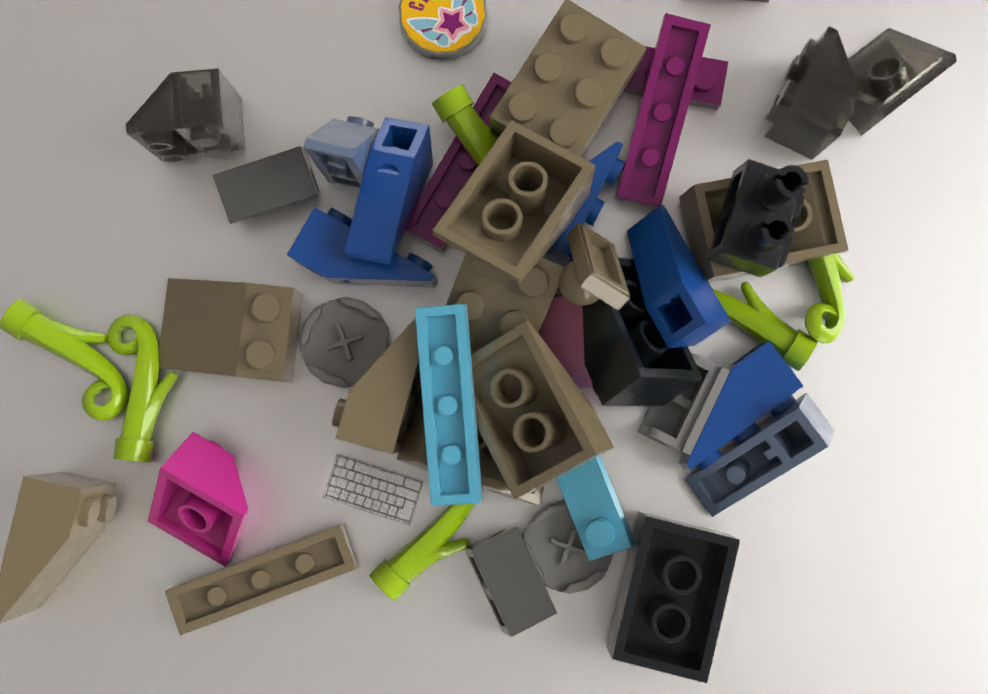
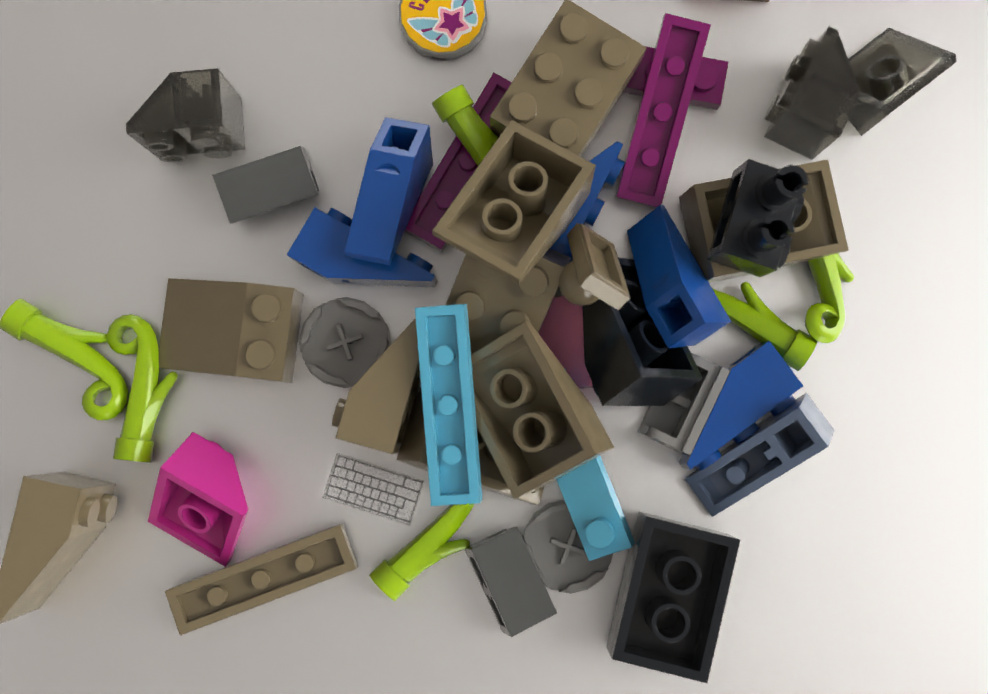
sand blue slope [304,116,379,189] -> none

